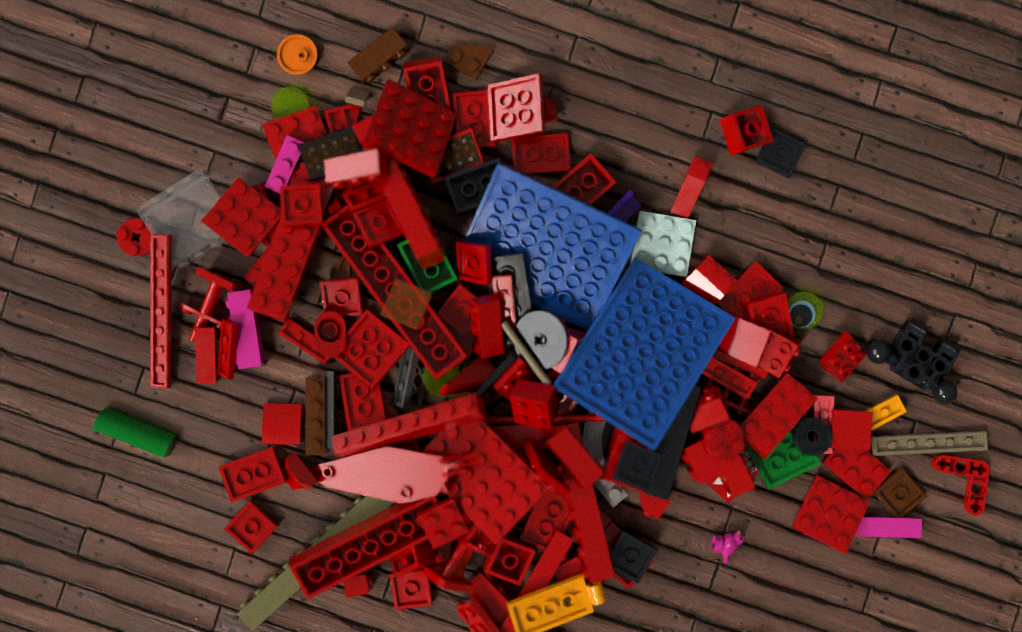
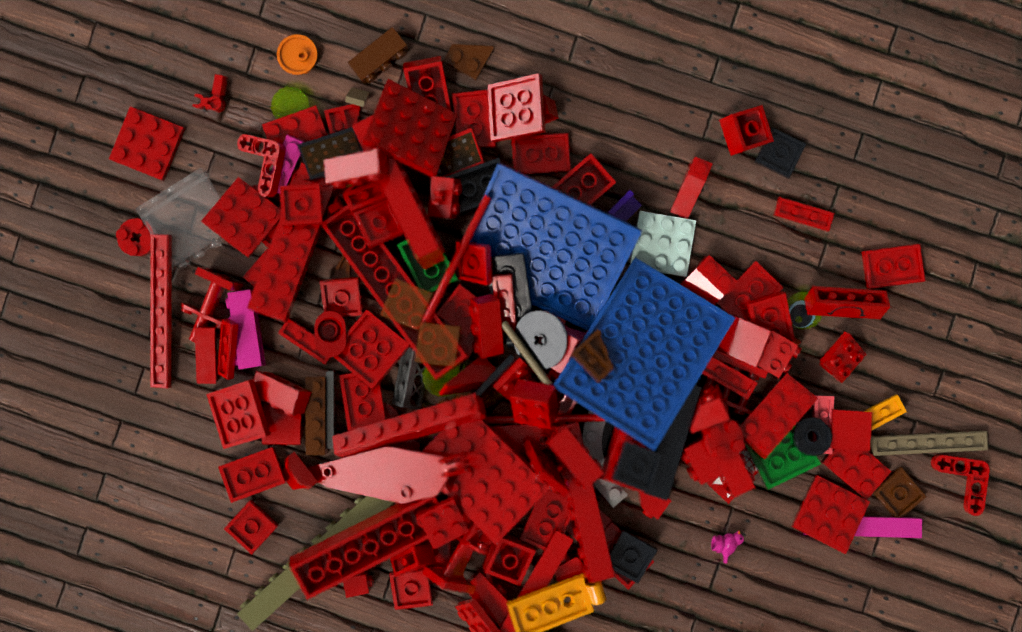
green brick [92,406,178,458] -> none
black connector [866,317,961,404] -> none
none -> red plate [109,106,185,181]
none -> red bar [192,74,228,113]
none -> red plate [206,379,271,449]
none -> red beam [237,134,286,197]
none -> red brick [253,371,311,416]
none -> clear orange tile [415,322,460,367]
none -> red piece [422,195,491,322]
none -> red brick [428,176,462,218]
none -> reddish brown wing [571,329,614,384]
none -> red tile [773,197,835,232]
none -> red brick [804,286,890,319]
none -> red tile [861,244,926,289]

